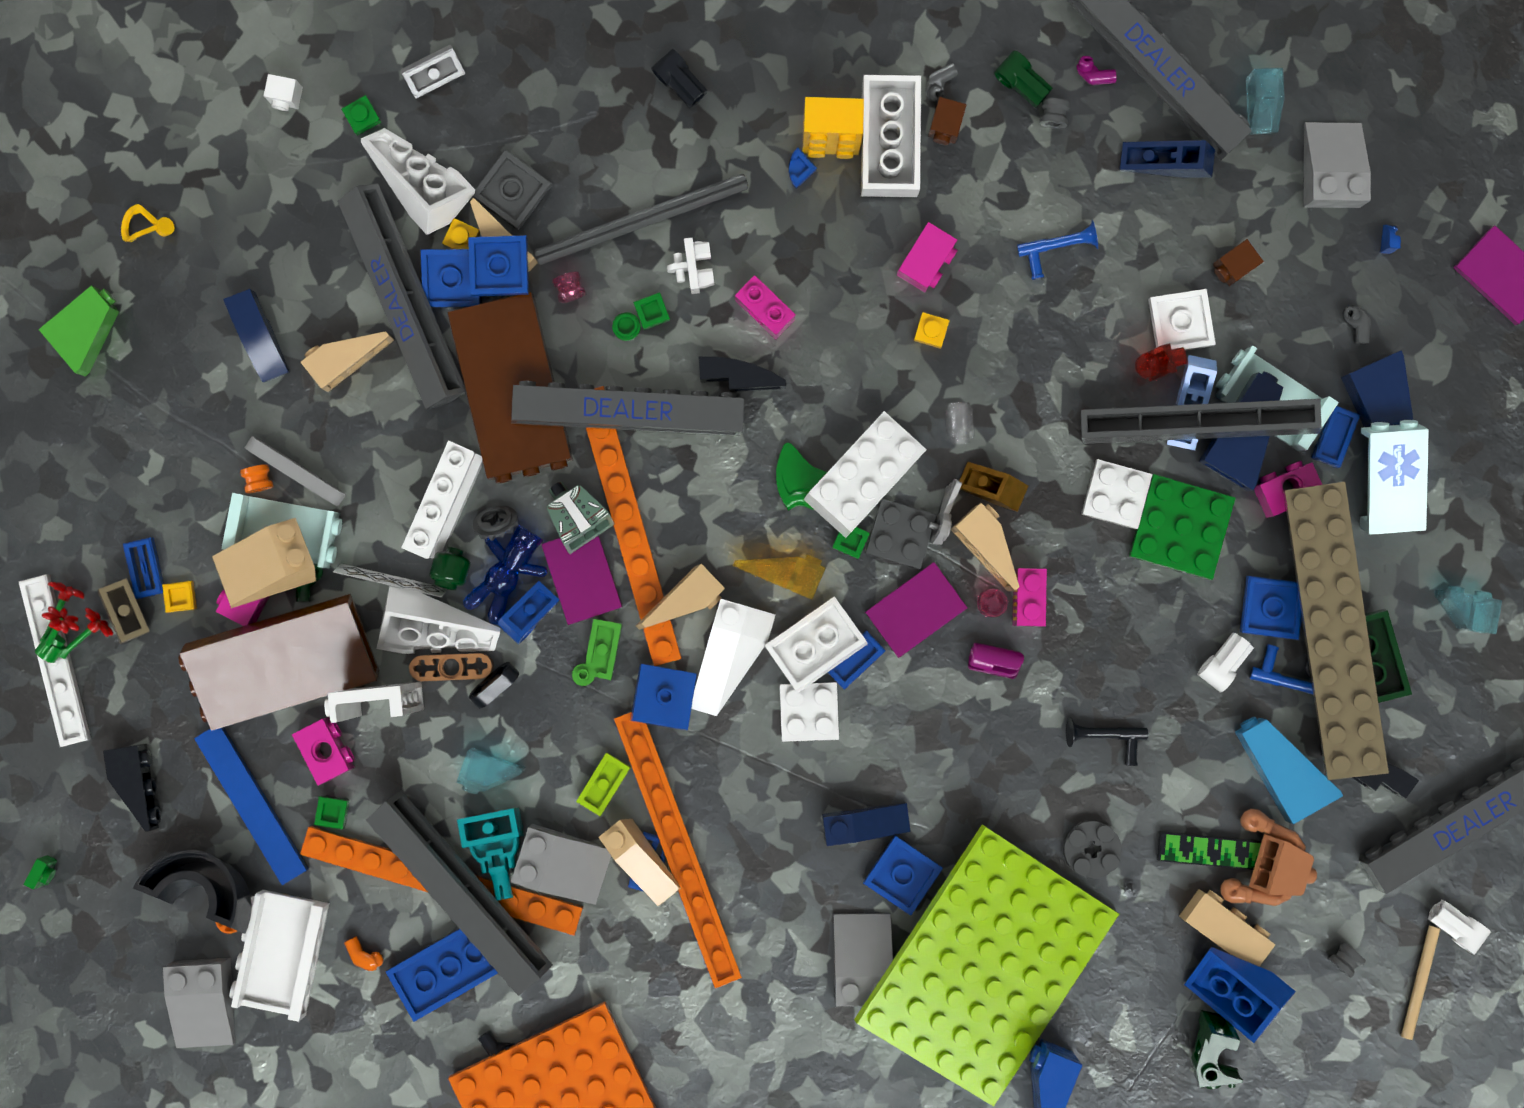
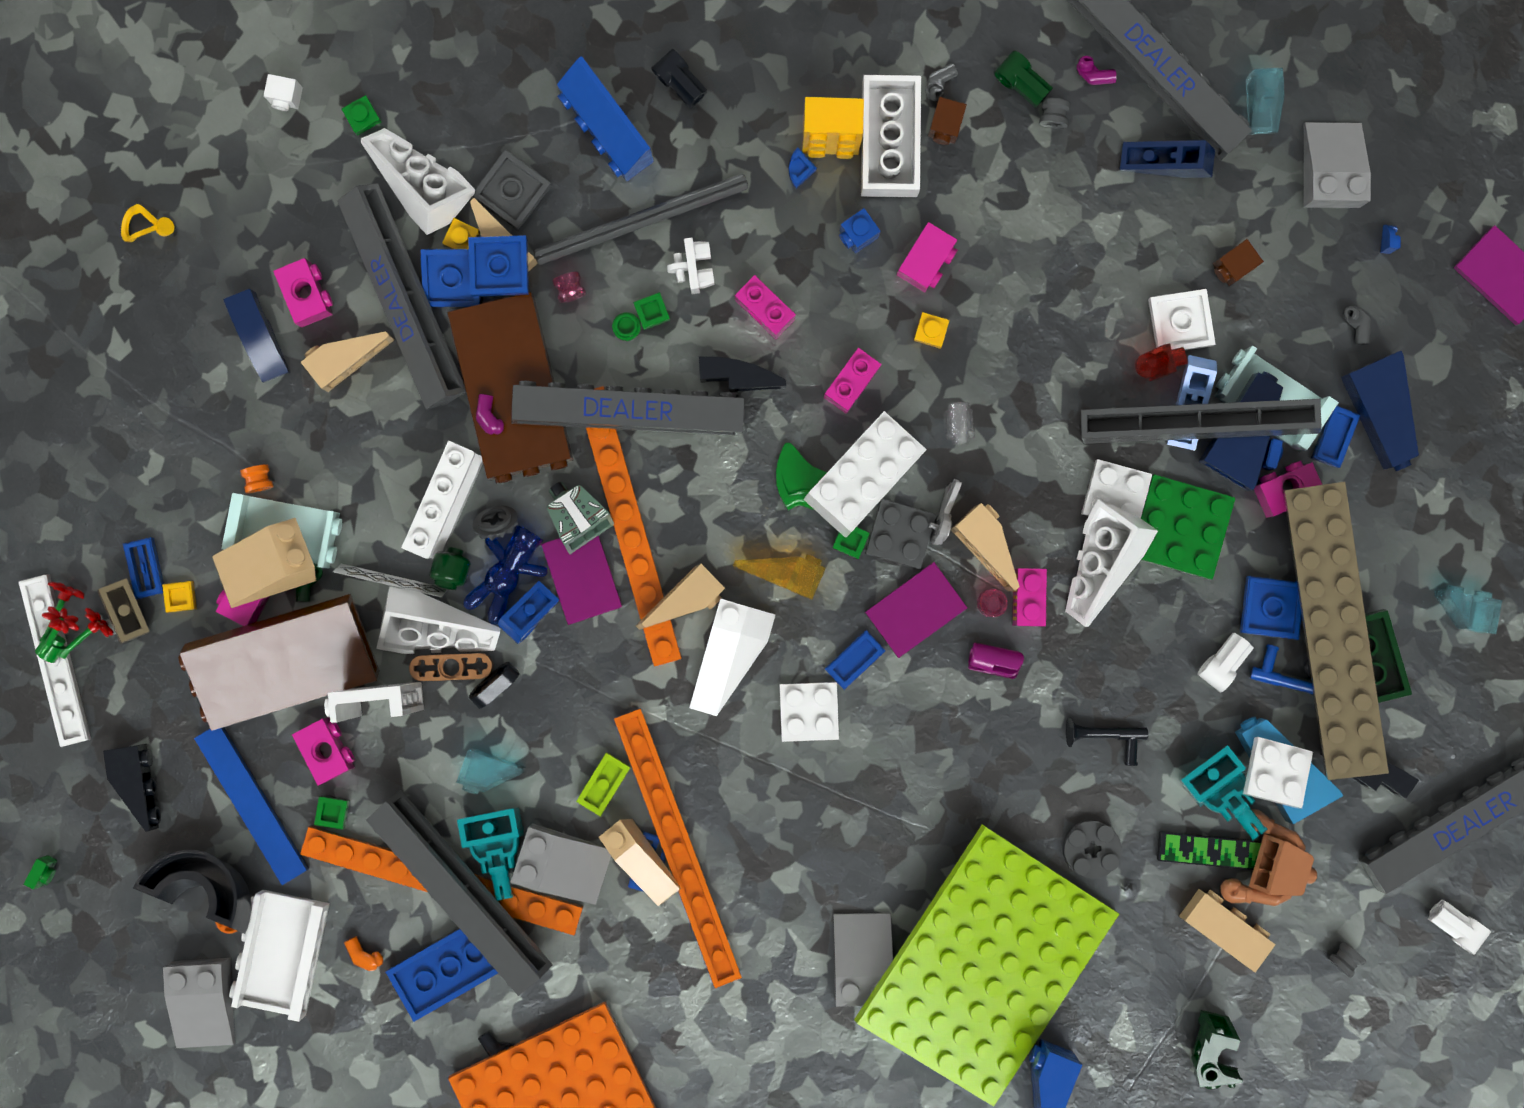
bright green slope [39,285,119,376] -> none
light grey beam [244,436,346,506] -> none
light grey slope [401,45,466,99] -> none
bright green hinge [572,619,622,686] -> none
blue plate [630,664,697,730] -> none
white plate [764,596,868,693] -> none
dark blue slope [822,803,911,846] -> none
blue plate [863,835,943,916] -> none
pearl gold slope [960,462,1029,512] -> none
blue piece [1017,220,1098,280] -> none
blue slope [1184,947,1296,1043] -> none
light aqua panel [1360,420,1429,535] -> none
tan bar [1401,925,1440,1040] -> none
none -> dark pink brick [273,258,333,328]
none -> magenta arm [476,394,504,435]
none -> blue slope [557,56,654,182]
none -> dark pink brick [824,348,882,414]
none -> blue brick [839,208,881,254]
none -> white wedge [1065,499,1158,627]
none -> teal brick [1181,745,1268,840]
none -> white plate [1243,737,1313,808]
none -> blue tile [1261,438,1283,471]

